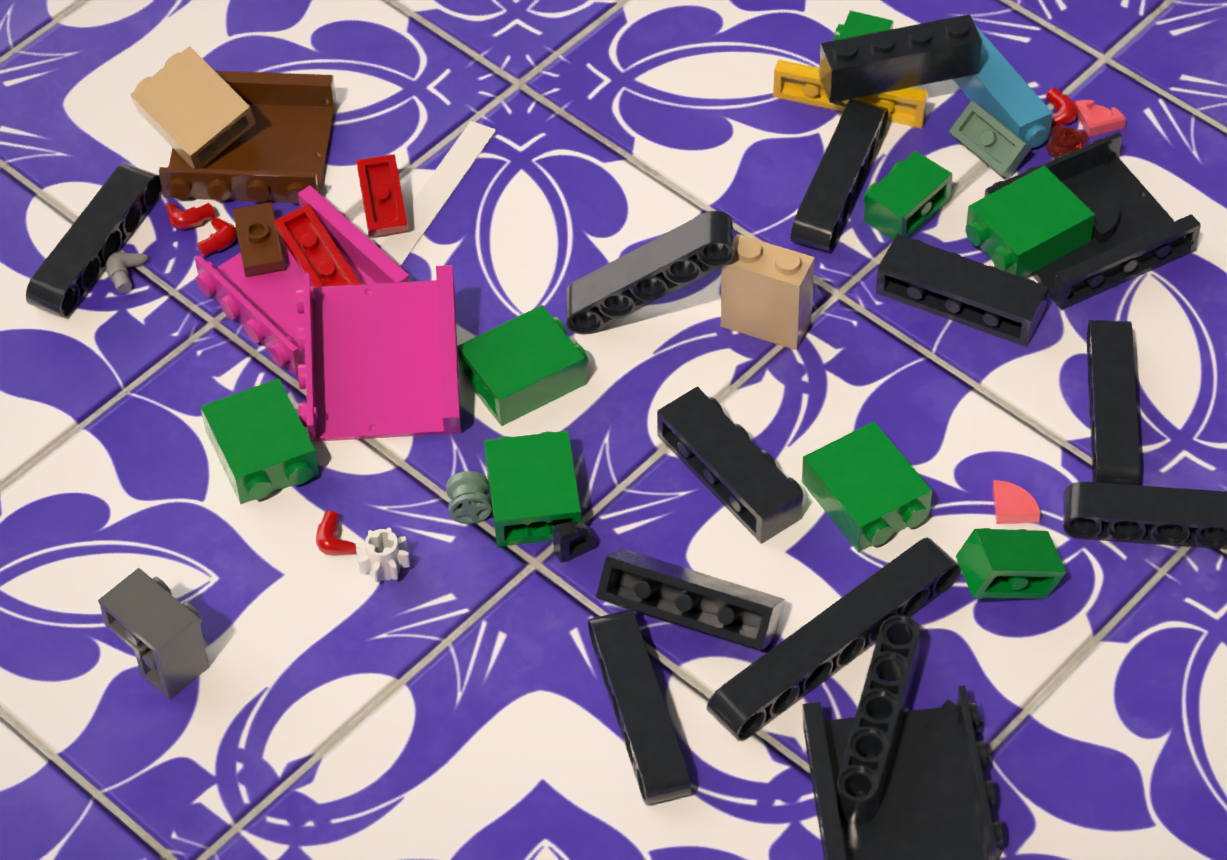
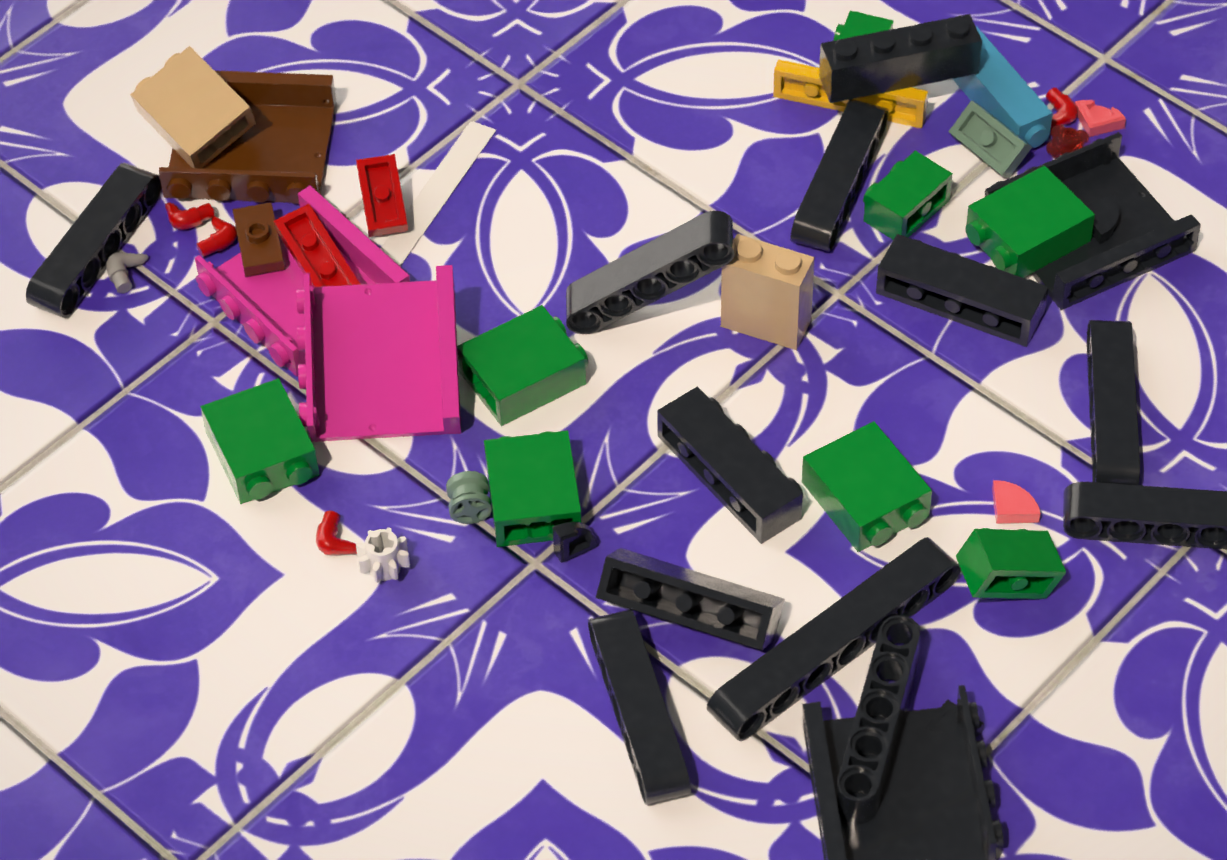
dark grey brick [98,568,209,700] -> none

